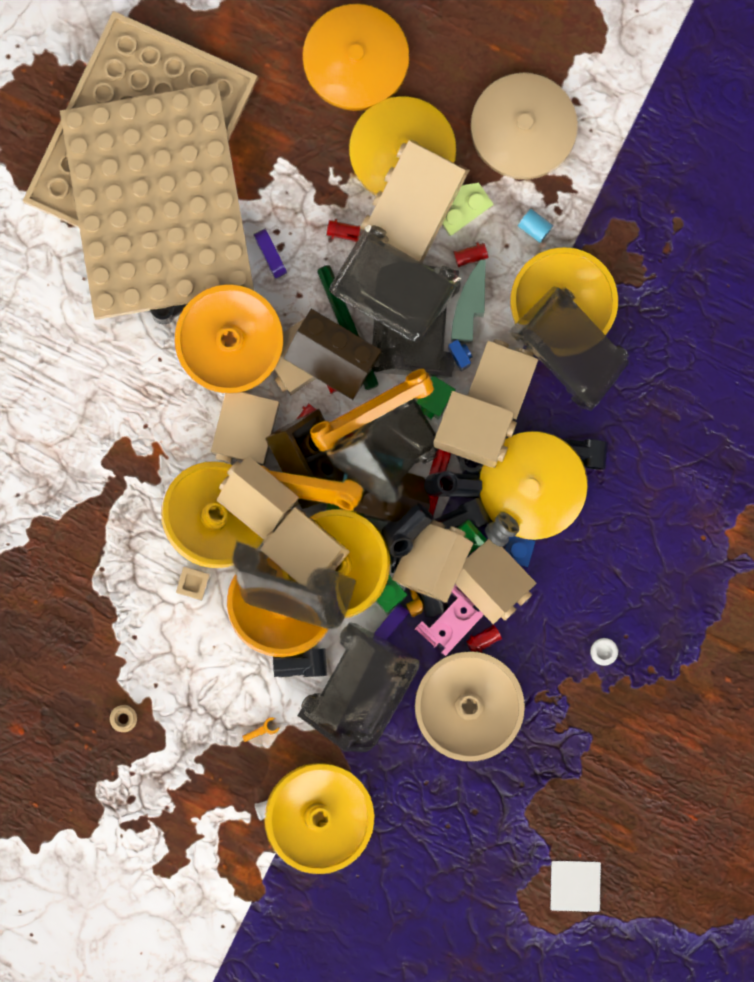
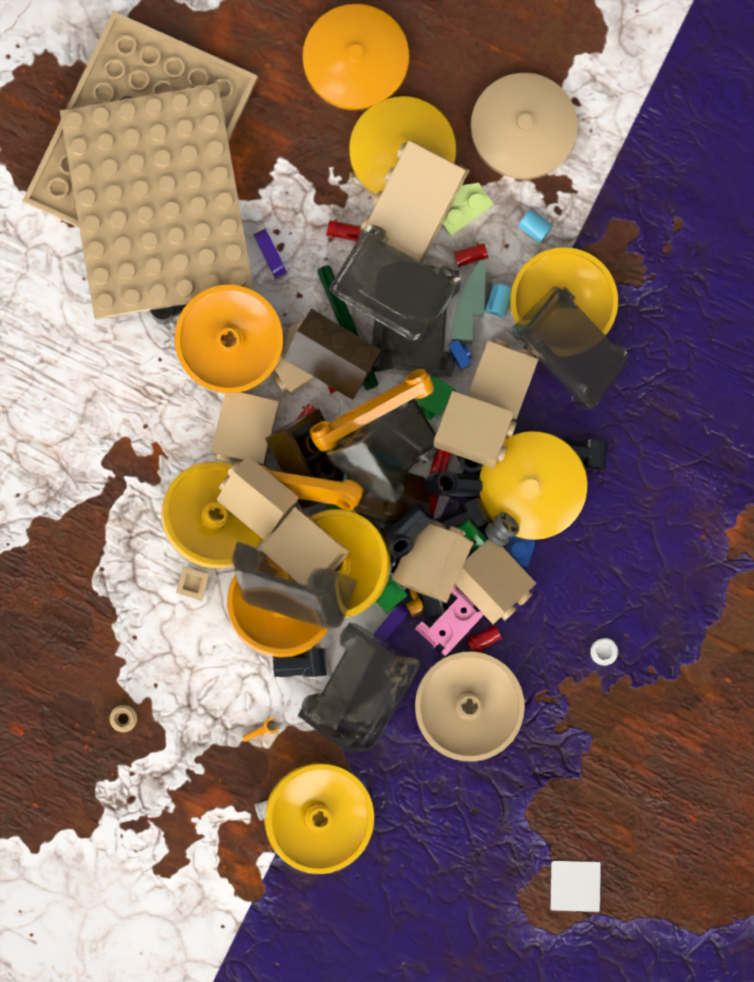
none -> medium azure piece [484,283,512,318]

